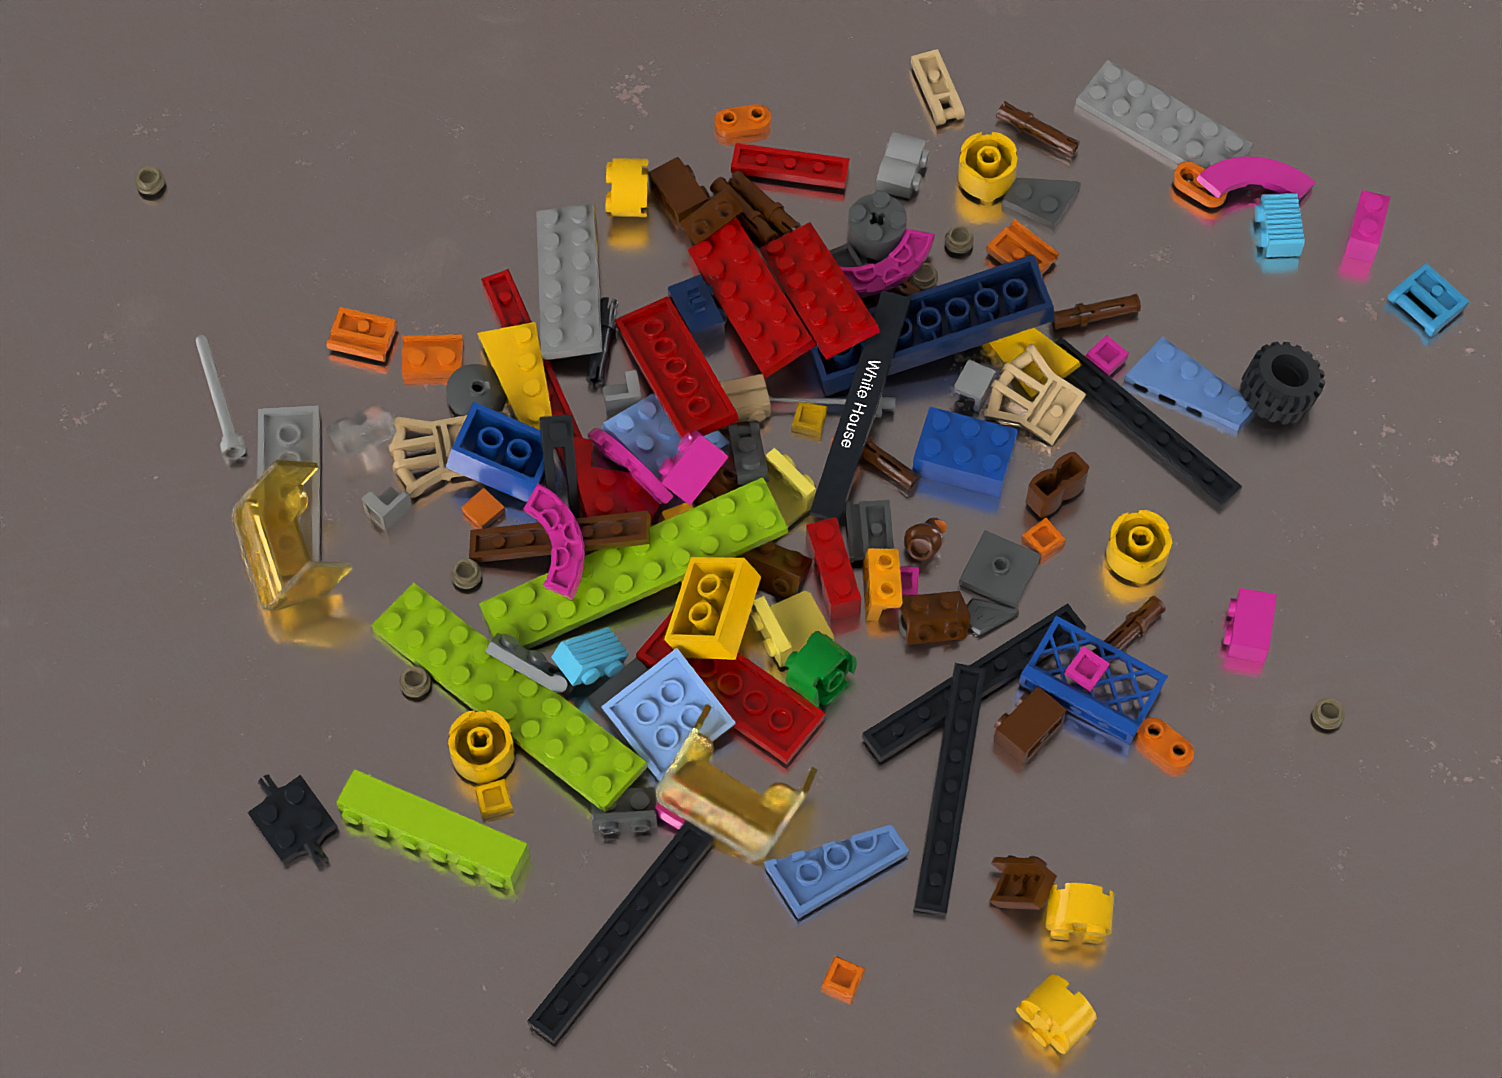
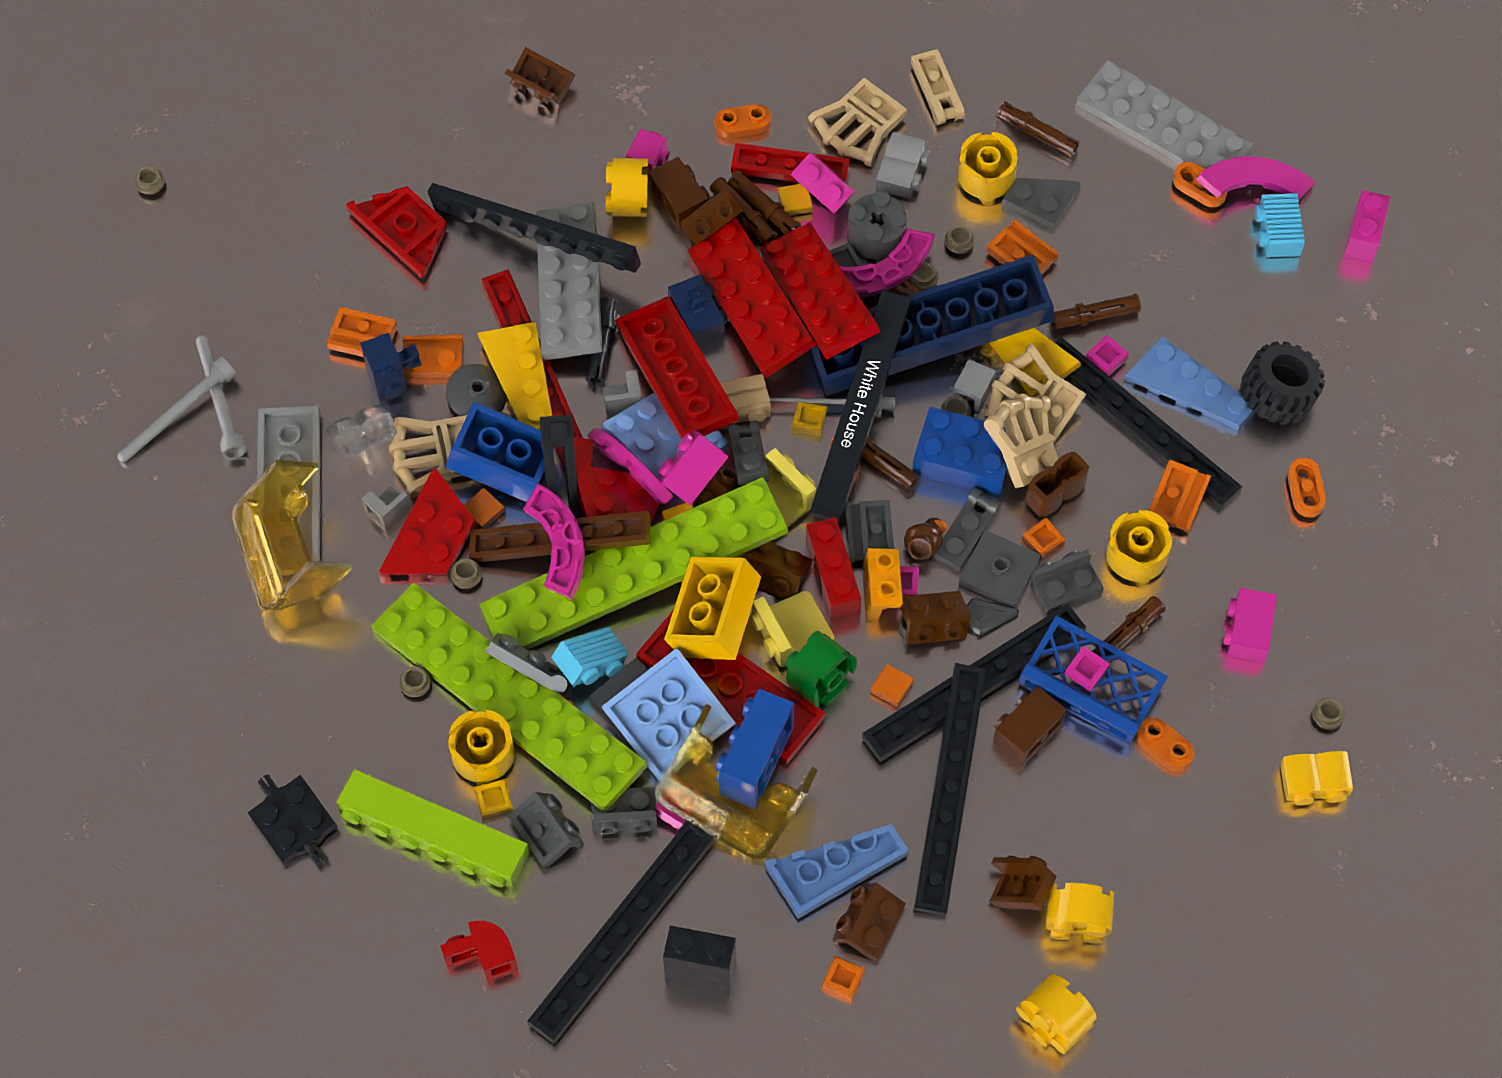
dark azure plate [1387,263,1469,338] -> none
none -> light grey piece [117,356,237,462]
none -> red wing [346,186,447,279]
none -> dark blue brick [360,332,422,401]
none -> red wing [378,468,476,577]
none -> black plate [427,183,641,273]
none -> red brick [440,921,518,980]
none -> reddish brown bracket [504,47,576,105]
none -> dark grey bracket [508,791,583,867]
none -> dark pink brick [626,128,670,179]
none -> black brick [663,925,737,994]
none -> blue brick [716,688,794,810]
none -> yellow tile [778,184,813,216]
none -> dark pink brick [790,152,855,214]
none -> tan plate [808,78,907,167]
none -> reddish brown bracket [833,882,906,960]
none -> orange tile [870,664,914,708]
none -> dark grey plate [933,487,1002,572]
none -> dark tan plate [941,396,971,417]
none -> tan plate [984,393,1059,489]
none -> dark grey bracket [1030,549,1104,615]
none -> orange plate [1148,460,1211,533]
none -> yellow brick [1280,751,1353,805]
none -> orange plate [1287,458,1326,517]

